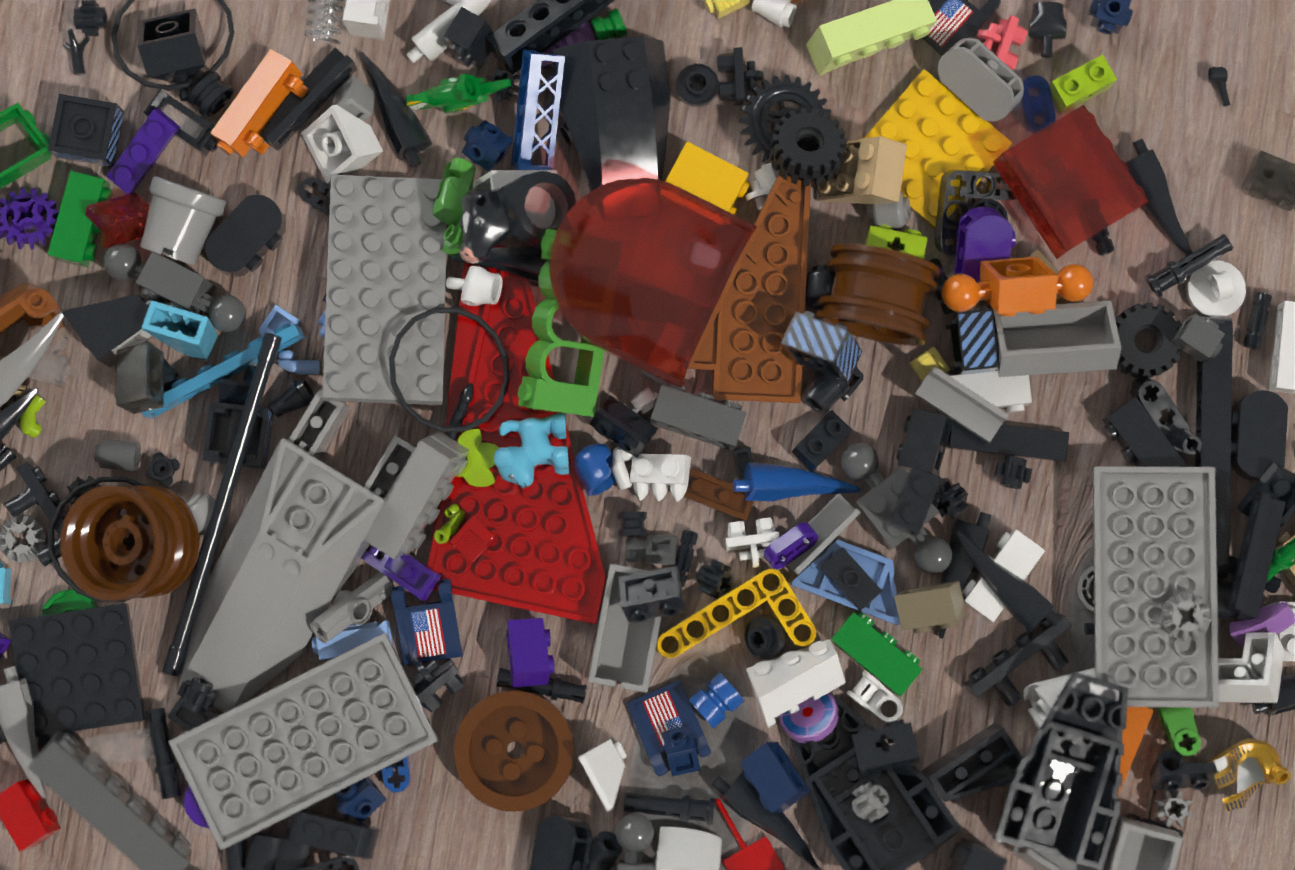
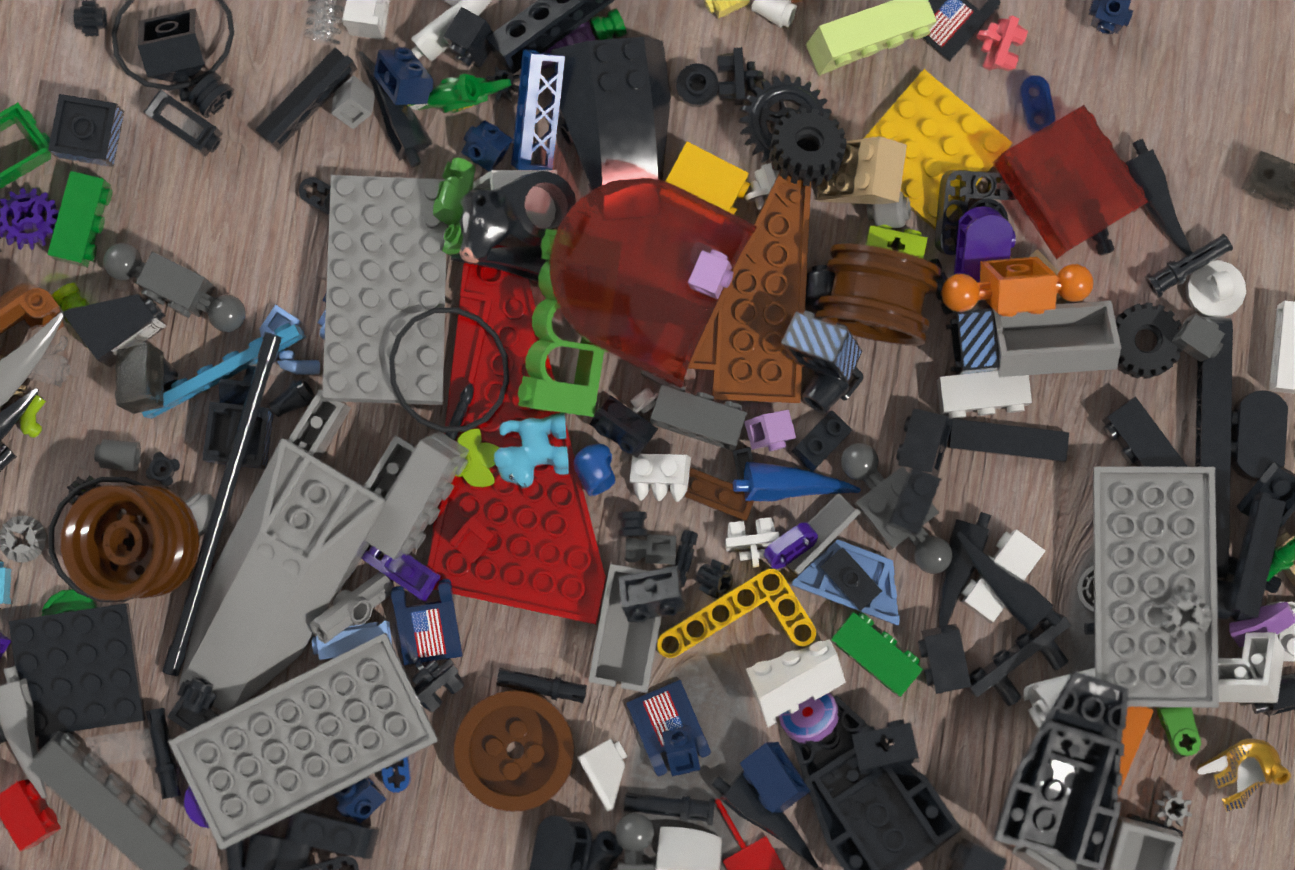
black plate [4,462,67,567] -> none
black bar [63,29,90,75] -> none
clear red bracket [85,192,150,248] -> none
dark purple plate [106,108,180,195] -> none
light grey piece [140,176,227,265] -> none
medium azure slope [142,300,218,362] -> none
black brick [205,194,286,277] -> none
brick [210,49,309,158] -> none
white slope [301,105,383,184] -> none
lime arm [434,504,465,544] -> none
white piece [446,266,503,306] -> none
dark purple brick [506,618,555,687] -> none
white arm [611,447,633,490] -> none
blue wheel [689,672,745,729] -> none
black plate [744,615,785,660] -> none
white piece [846,670,903,722] -> none
light grey gear [852,782,889,822] -> none
dark tan brick [894,581,967,633] -> none
light yellow tile [909,346,950,382] -> none
light grey panel [914,366,1009,443] -> none
black wedge [922,722,1023,802] -> none
black gear [933,481,969,519] -> none
light grey brick [938,38,1024,121] -> none
black gear [994,456,1033,489] -> none
black piece [1028,2,1067,58] -> none
lime brick [1046,54,1117,114] -> none
black beam [1130,377,1202,454] -> none
black plate [1150,750,1218,792] -> none
black hand [1208,67,1231,107] -> none
black axle [1244,292,1272,350] -> none
none -> clear neon green wheel [51,282,90,323]
none -> dark blue brick [374,47,433,105]
none -> lavender brick [688,250,734,300]
none -> lavender brick [744,410,796,452]
none -> black brick [918,623,971,694]

